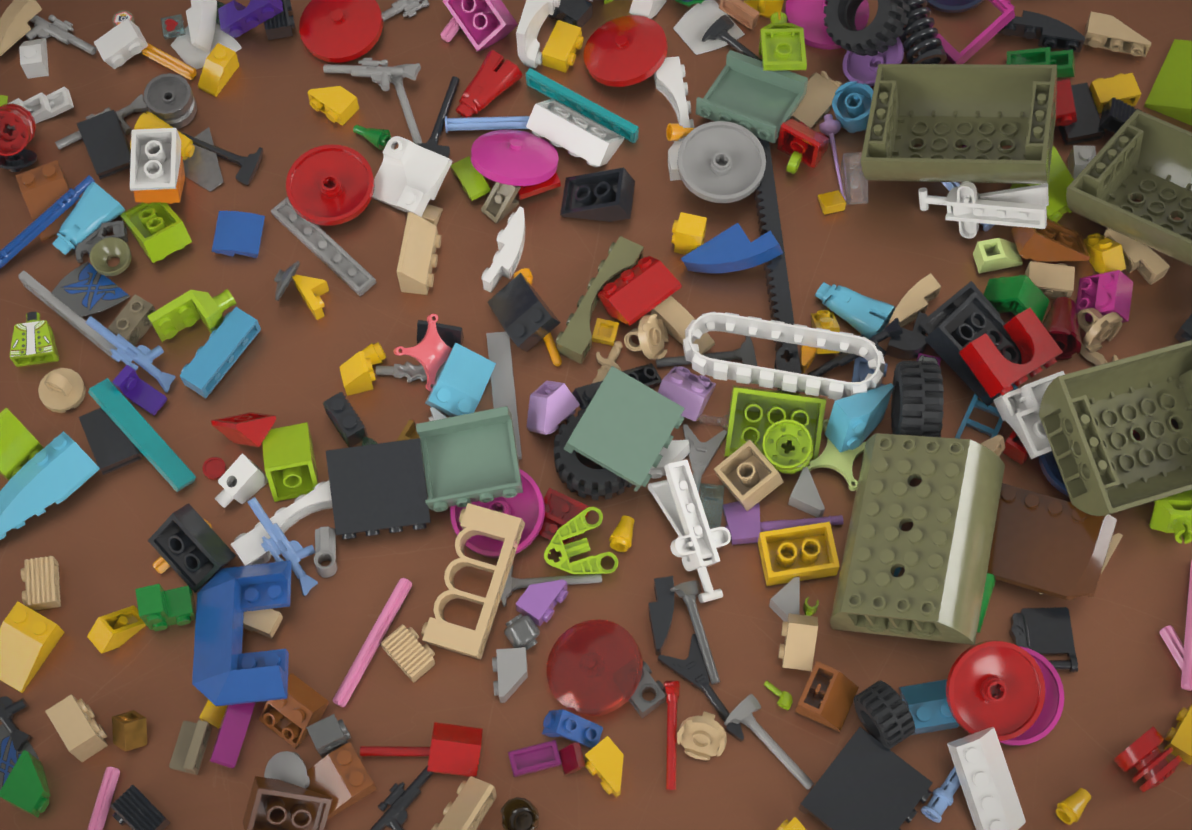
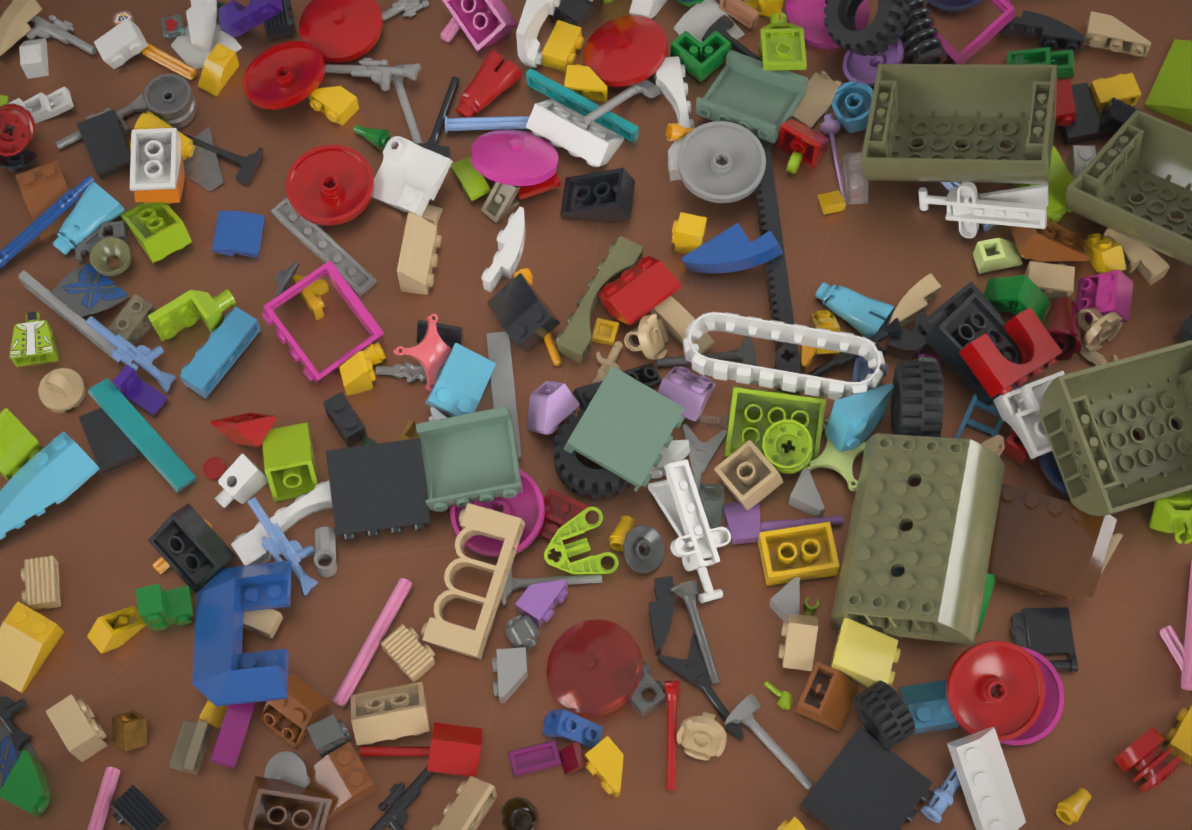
none -> red dish [242,41,326,110]
none -> dark pink window [262,260,384,383]
none -> tan slope [351,682,430,745]
none -> yellow slope [564,64,607,102]
none -> light grey piece [584,79,661,124]
none -> dark grey dish [623,525,665,573]
none -> green brick [670,31,731,83]
none -> light yellow slope [830,617,901,687]

